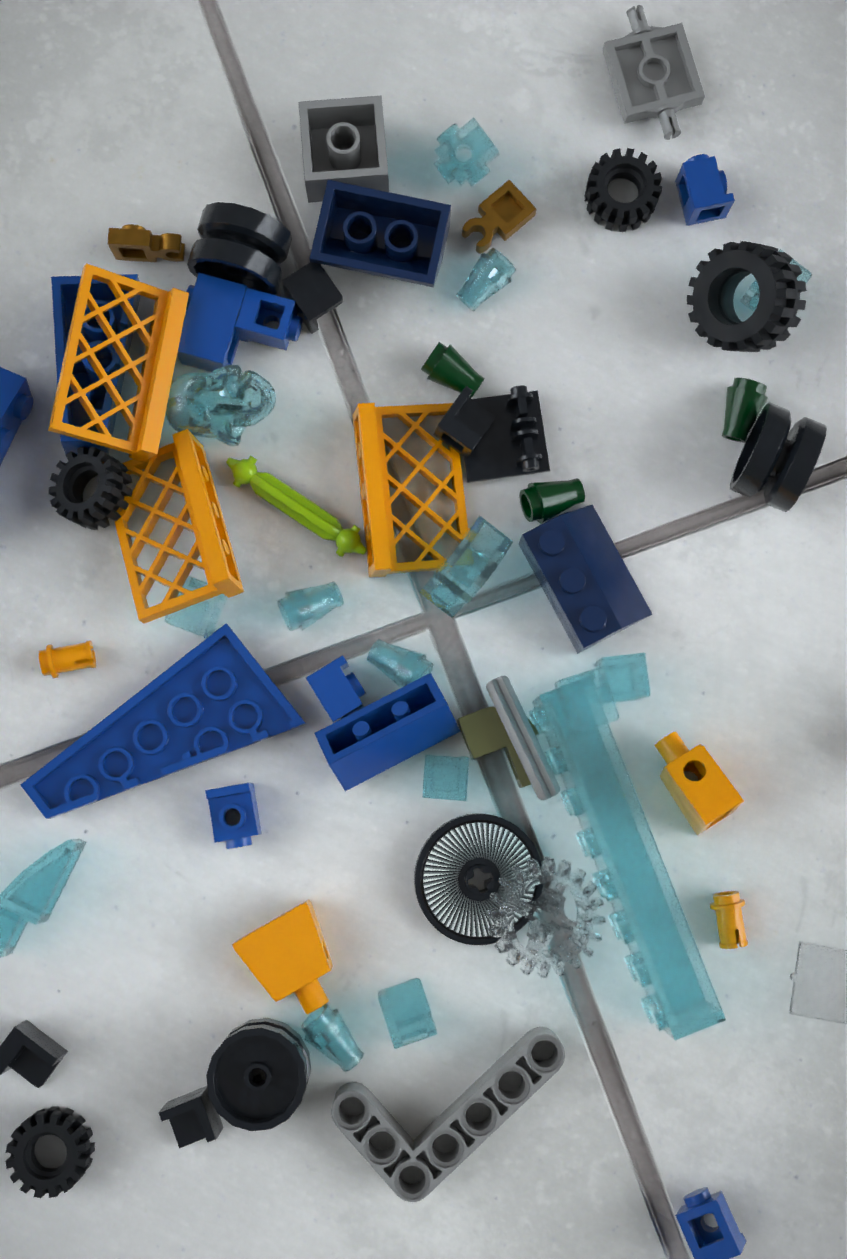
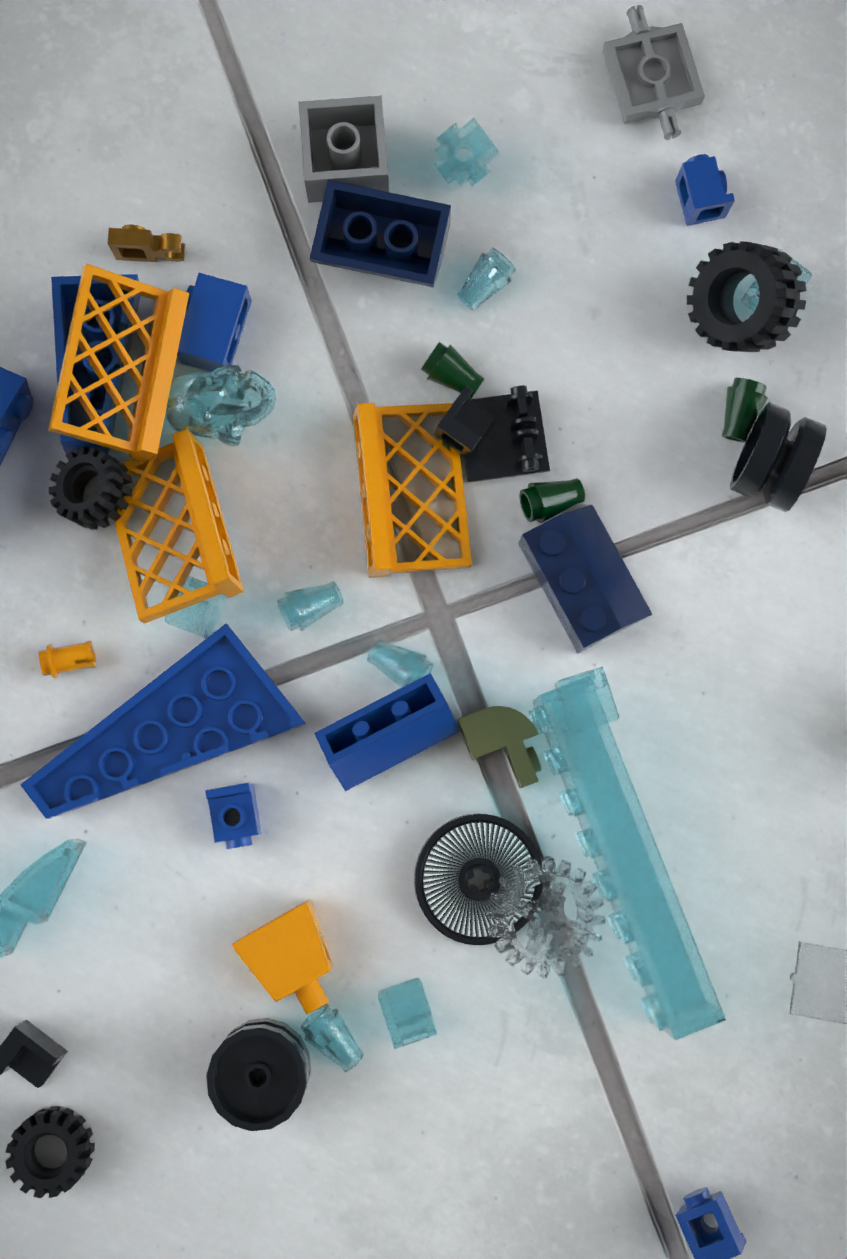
black panel [158,1086,224,1148] -> none
black wheel [187,202,292,295] -> none
lime wheel [226,455,367,557] -> none
blue brick [235,288,303,351] -> none
black panel [282,262,343,334] -> none
blue brick [306,655,366,723] -> none
light grey beam [331,1027,565,1202] -> none
clear light blue brick [419,516,513,618] -> none
clear light blue panel [422,755,469,801] -> none
pearl gold plate [462,180,537,254] -> none
light grey axle [486,675,560,800] -> none
black tyre [584,148,662,232] -> none
clear light blue panel [595,653,650,704] -> none
light orange torso [654,731,744,835] -> none
light orange pin [710,891,748,949] -> none

